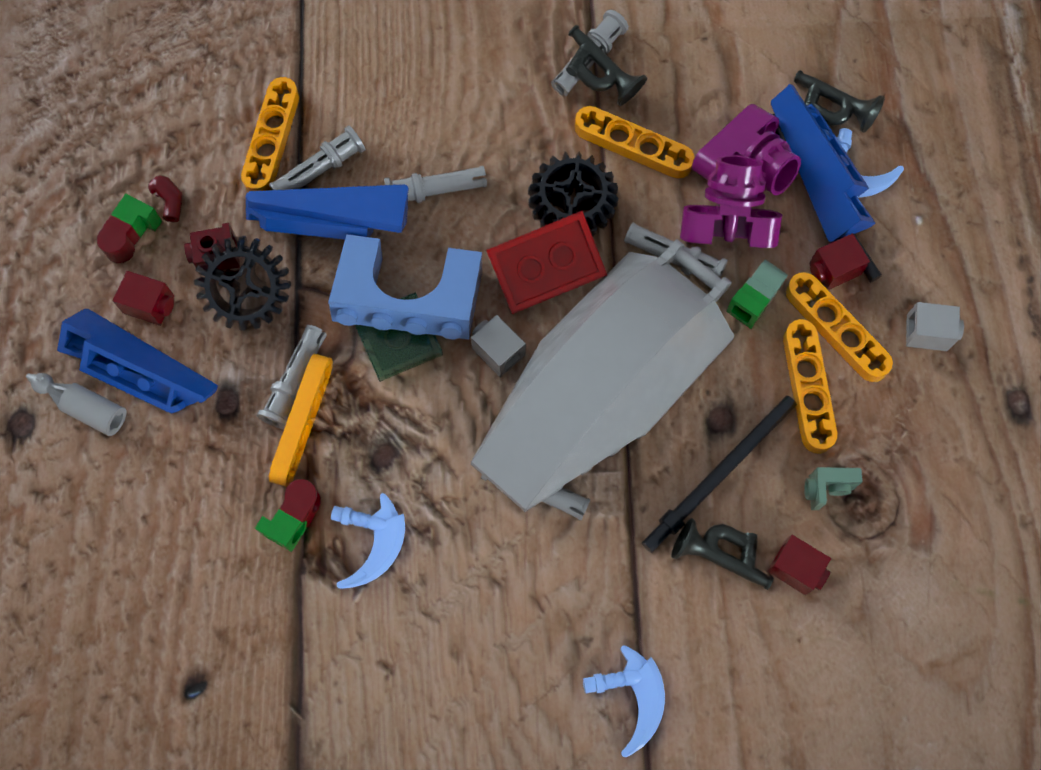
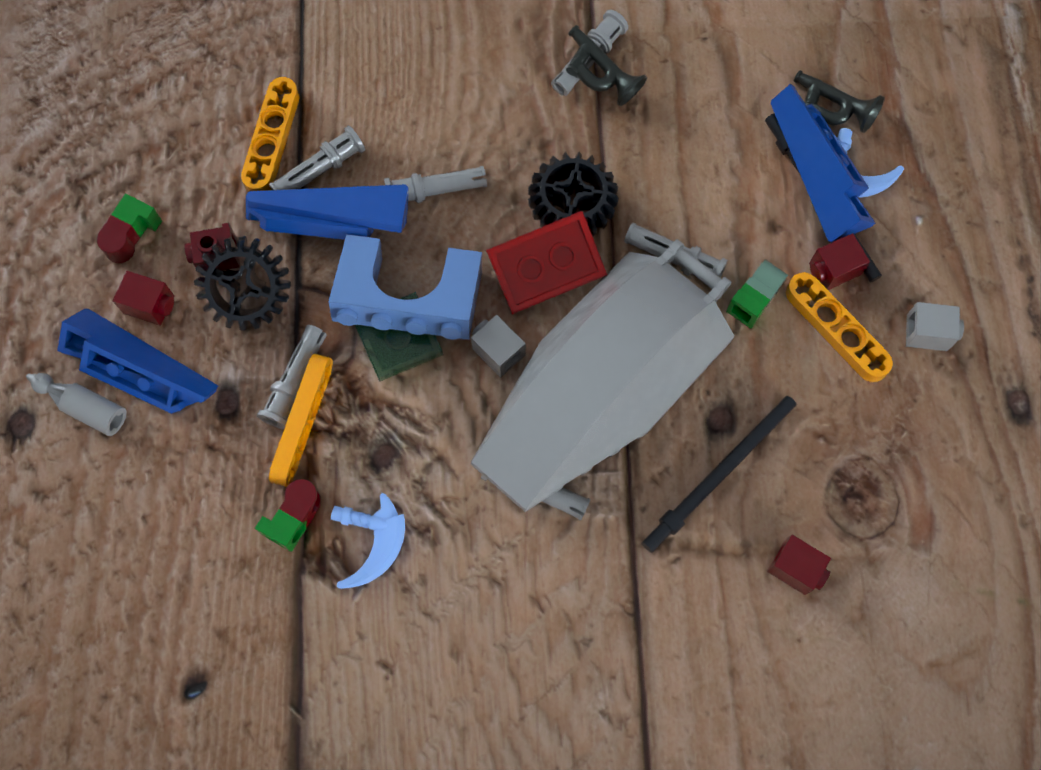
dark red arm [148,175,183,223] -> none
light orange beam [574,106,695,179] -> none
light blue piece [583,645,665,757] -> none
pearl dark grey piece [671,518,774,590] -> none
magenta beam [680,155,783,248] -> none
magenta beam [692,104,801,195] -> none
light orange beam [783,319,837,454] -> none
sand green bracket [804,467,862,510] -> none

